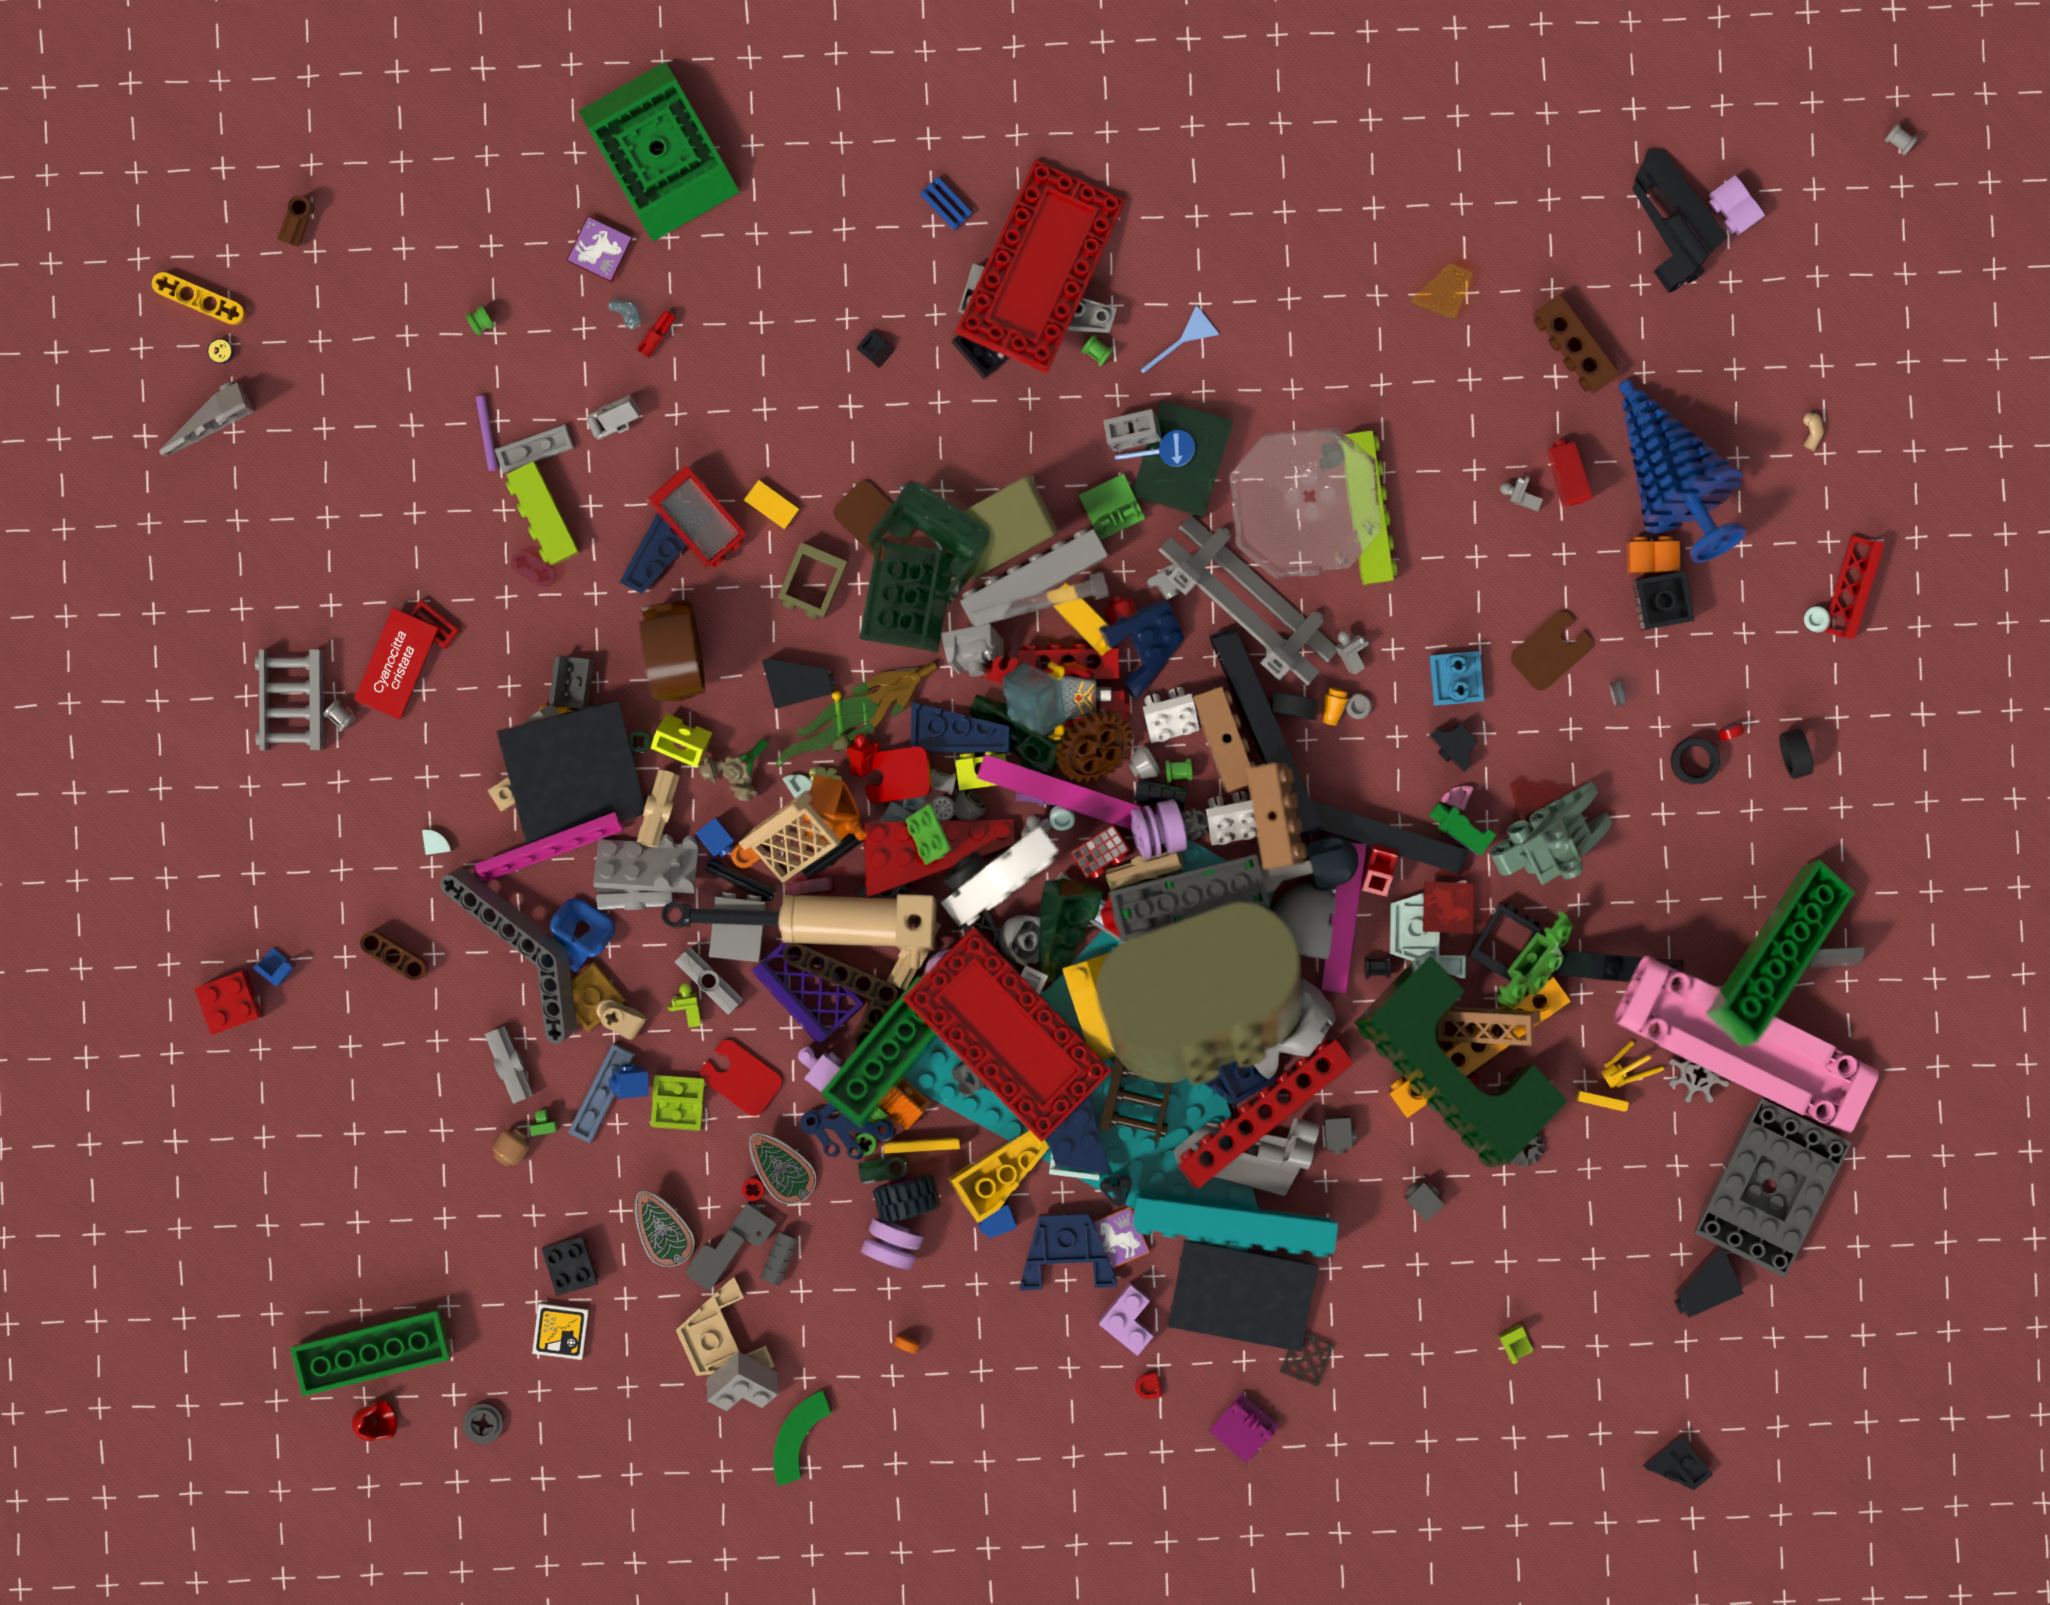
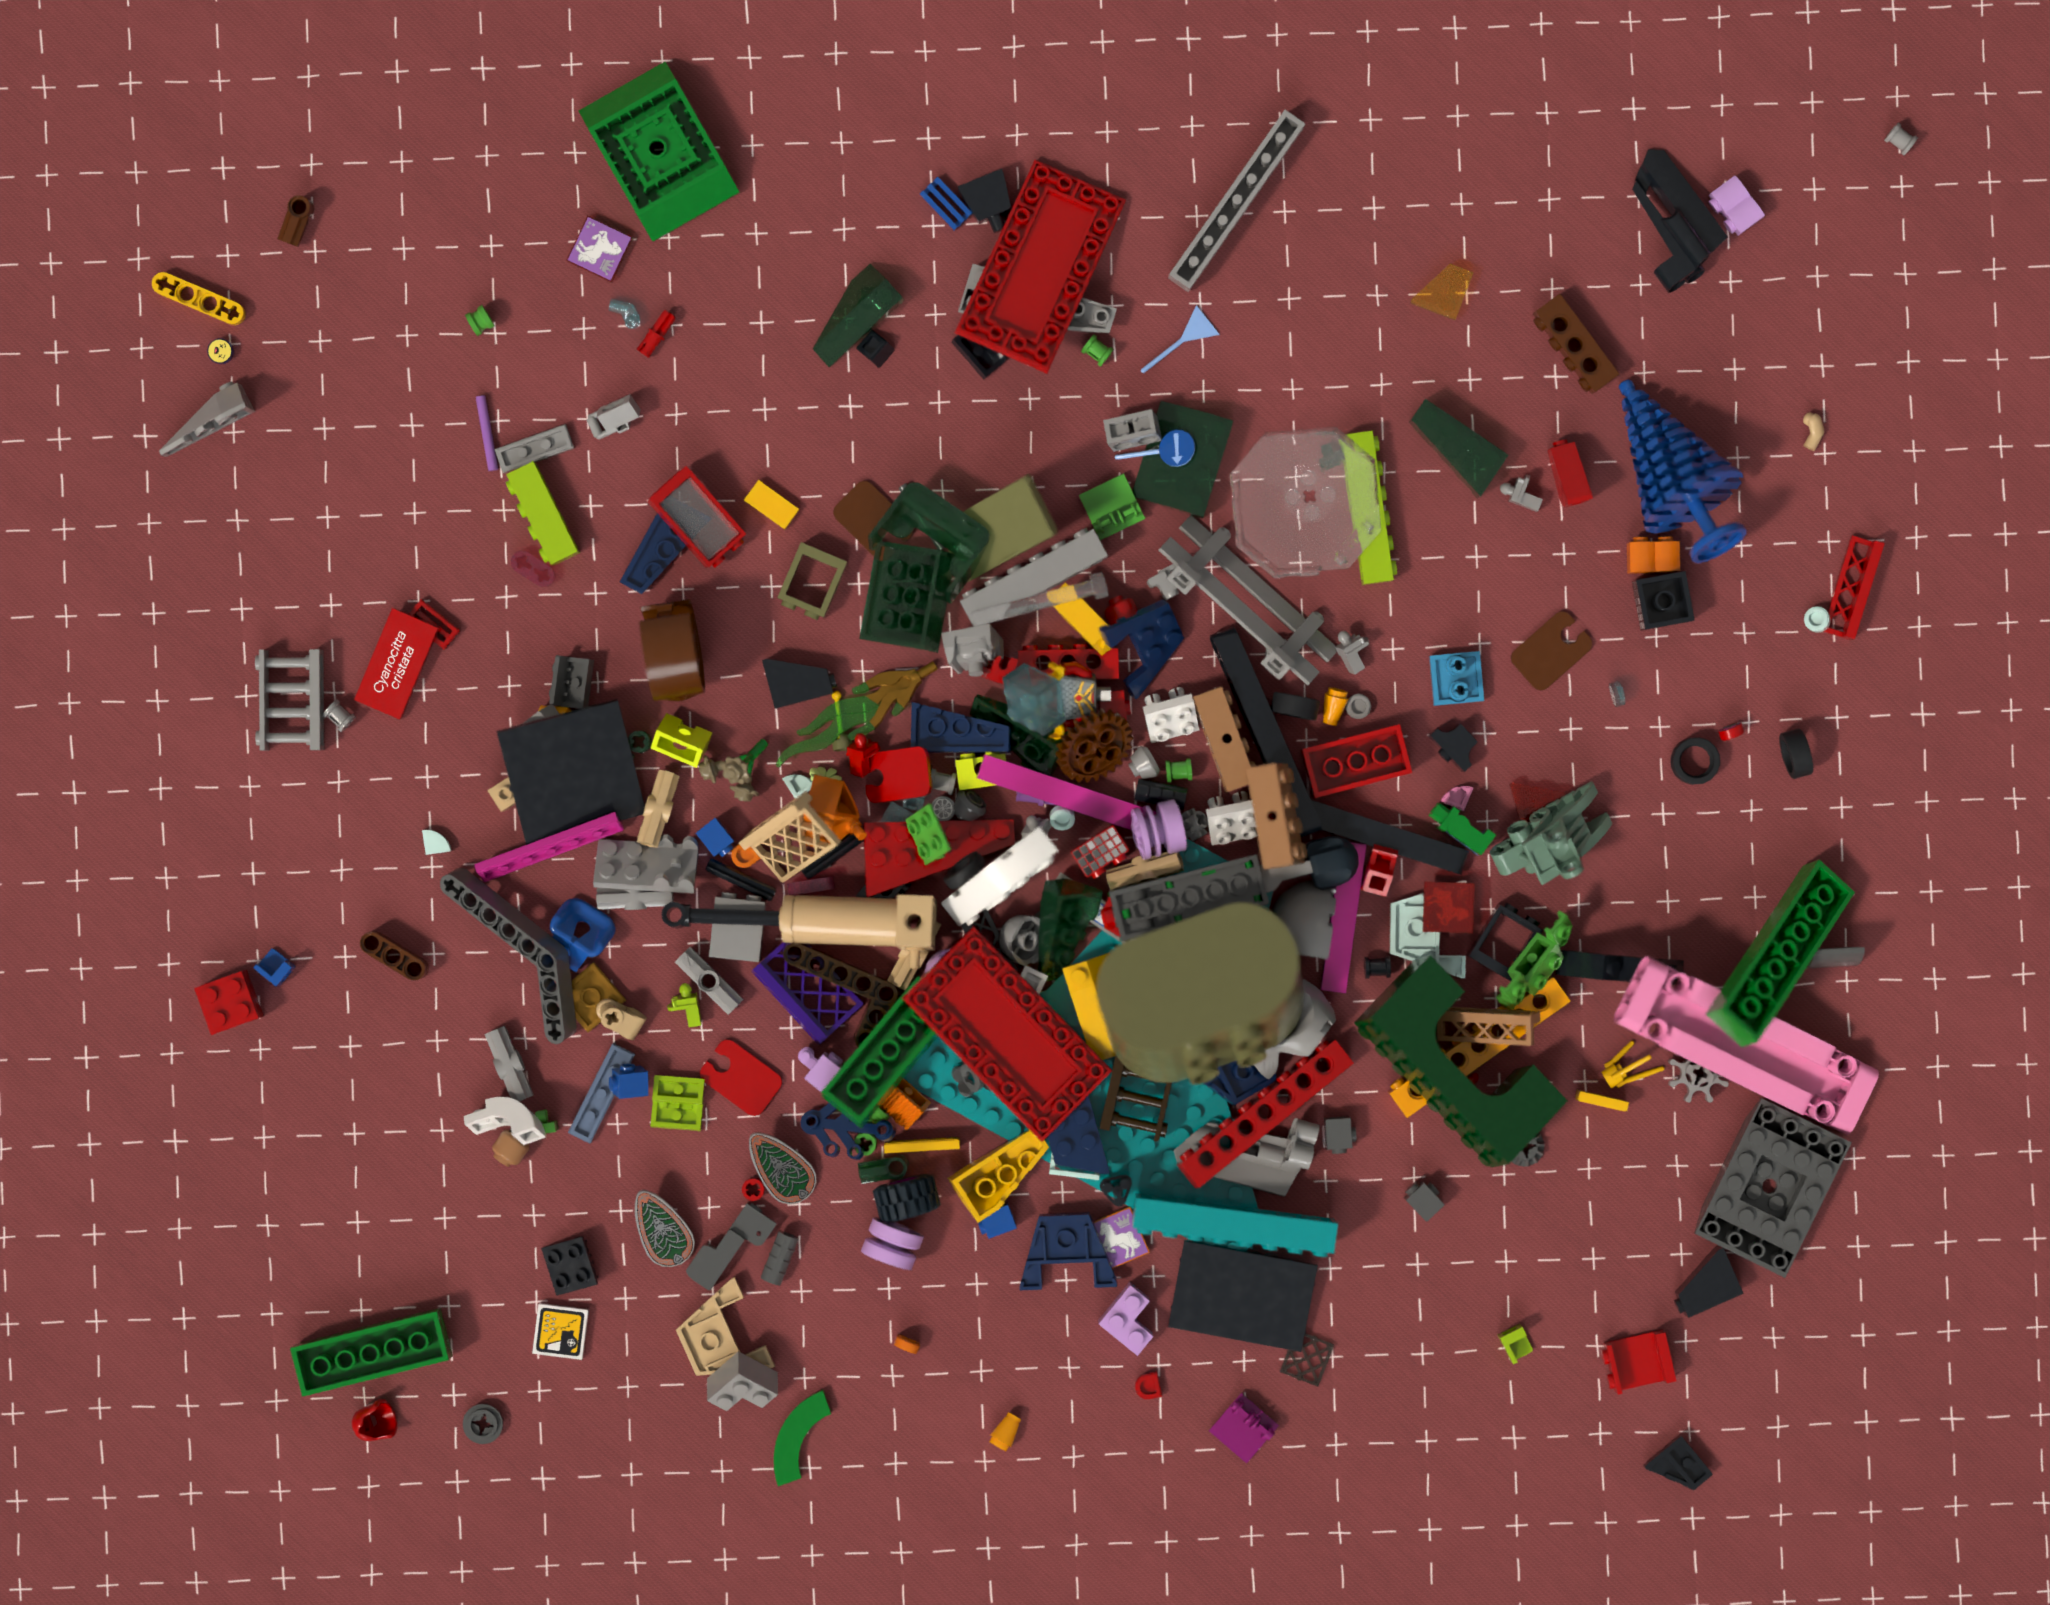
none -> white arch [464,1097,546,1145]
none -> clear green wedge [813,264,904,368]
none -> black torso [958,169,1011,233]
none -> light orange cone [989,1412,1021,1451]
none -> light grey brick [1168,110,1305,293]
none -> red brick [1301,724,1412,798]
none -> clear green wedge [1409,399,1508,499]
none -> red panel [1601,1329,1676,1395]

